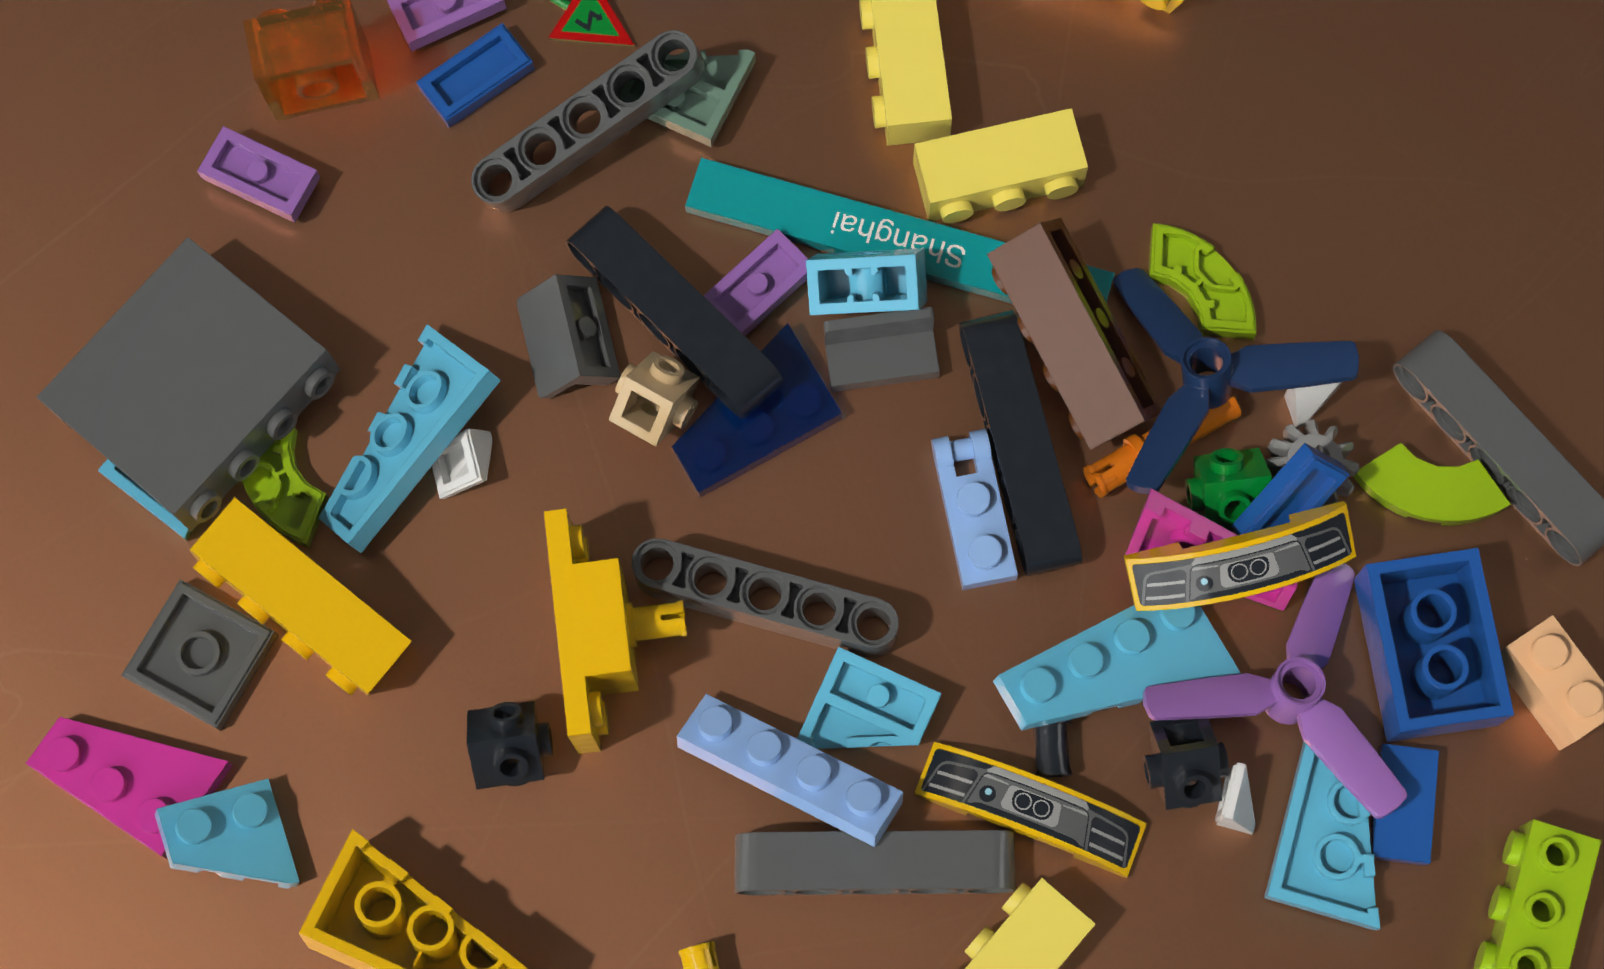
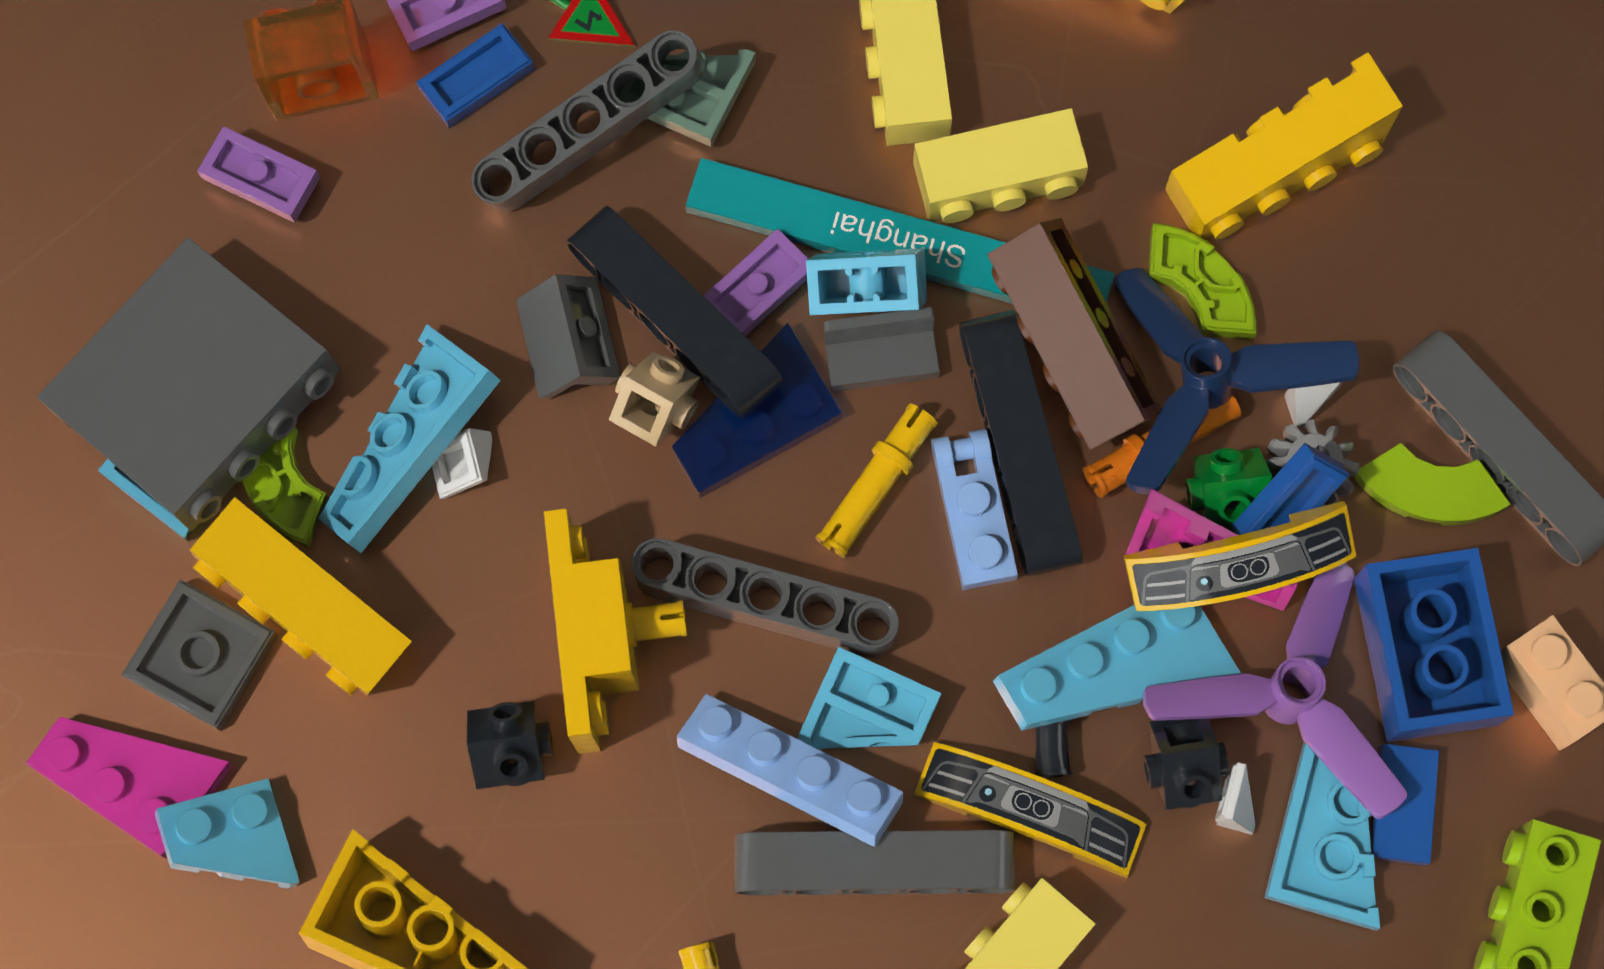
none -> yellow pin [815,403,938,558]
none -> yellow wedge [1165,52,1403,240]

